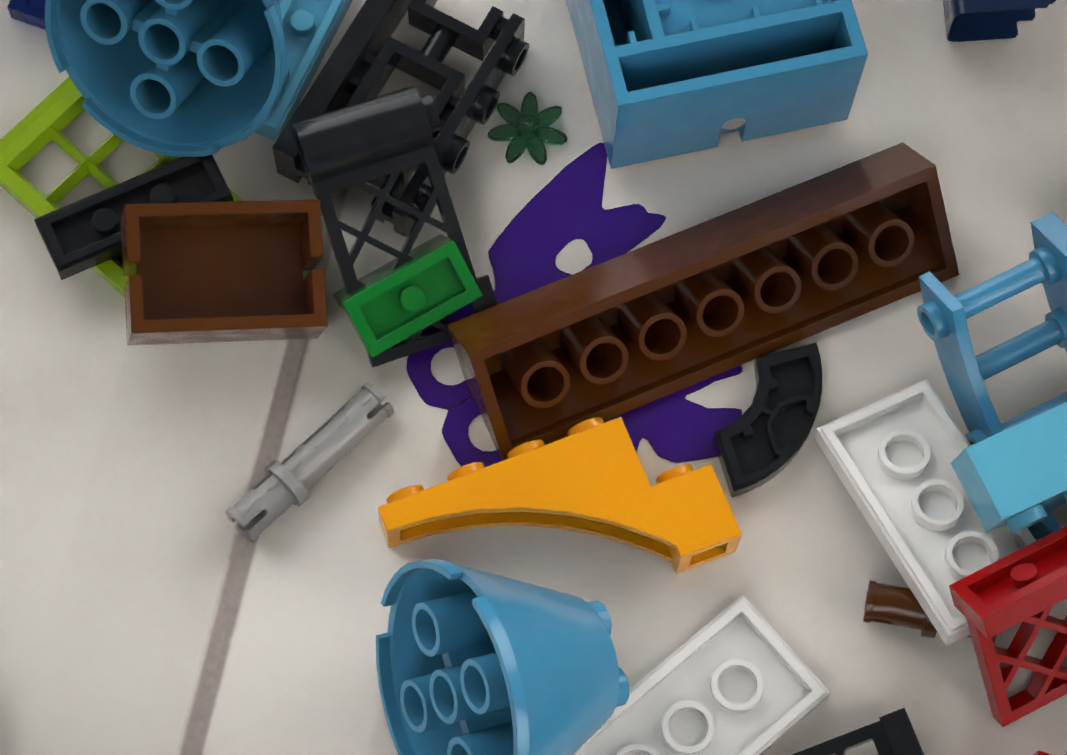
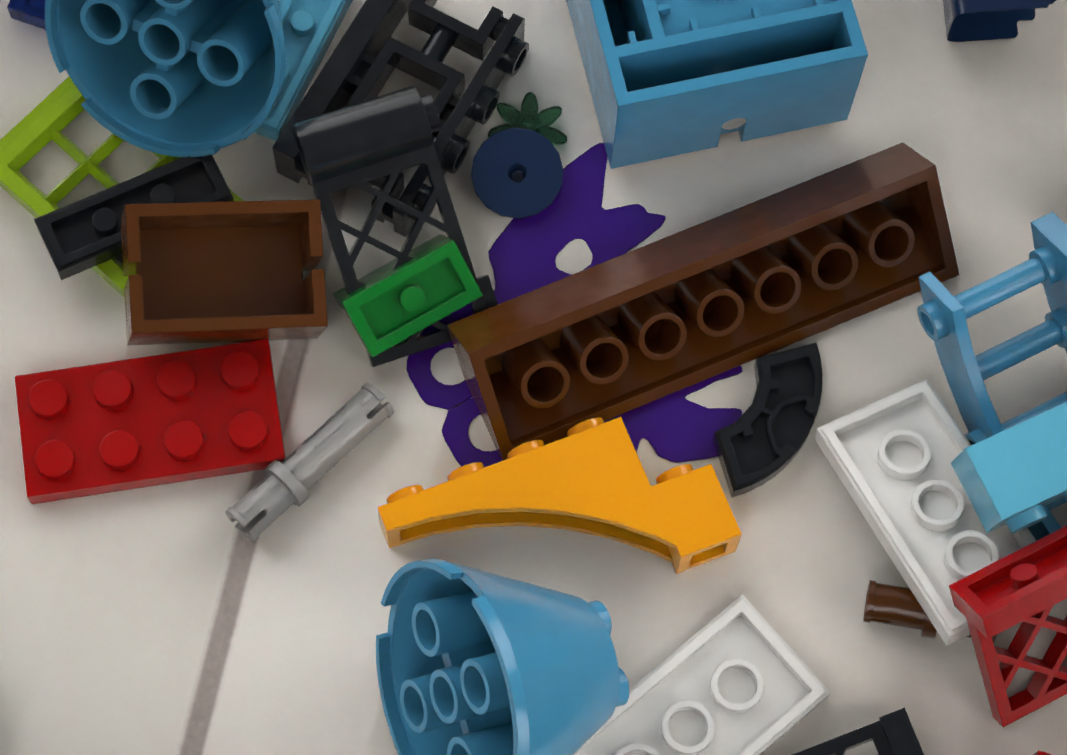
none -> red plate [15,339,286,504]
none -> dark blue piece [471,127,563,219]

